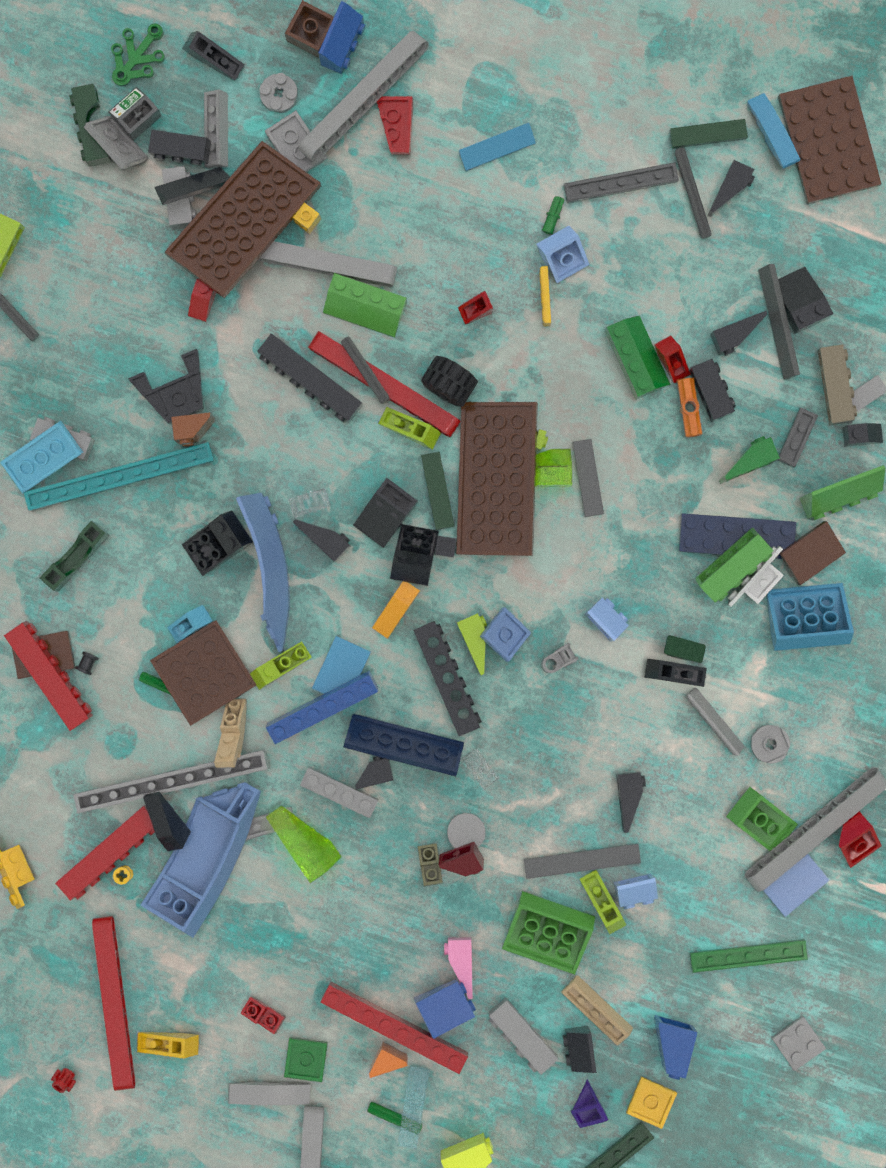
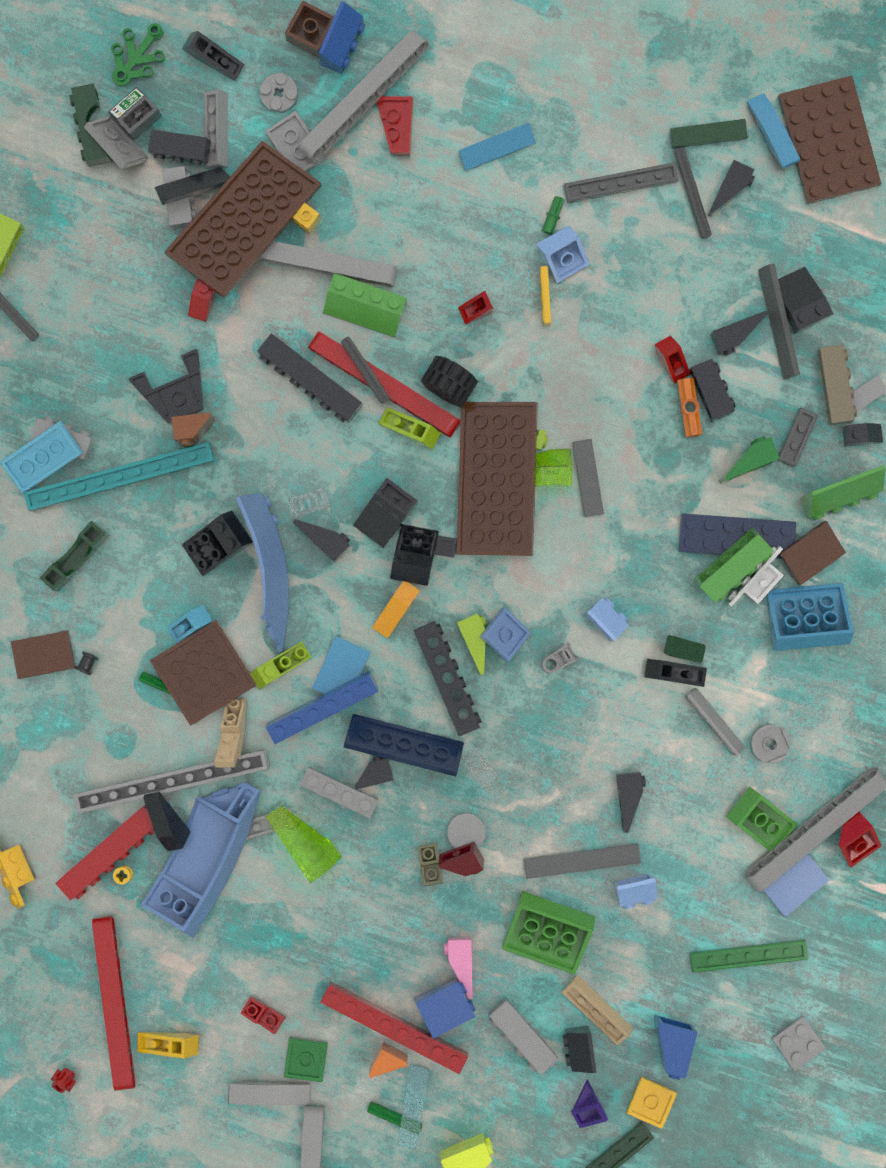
red brick [4,621,93,731] -> none
dark green tile [421,451,455,530] -> none
lime slope [580,870,626,935] -> none
green slope [605,315,671,400] -> none

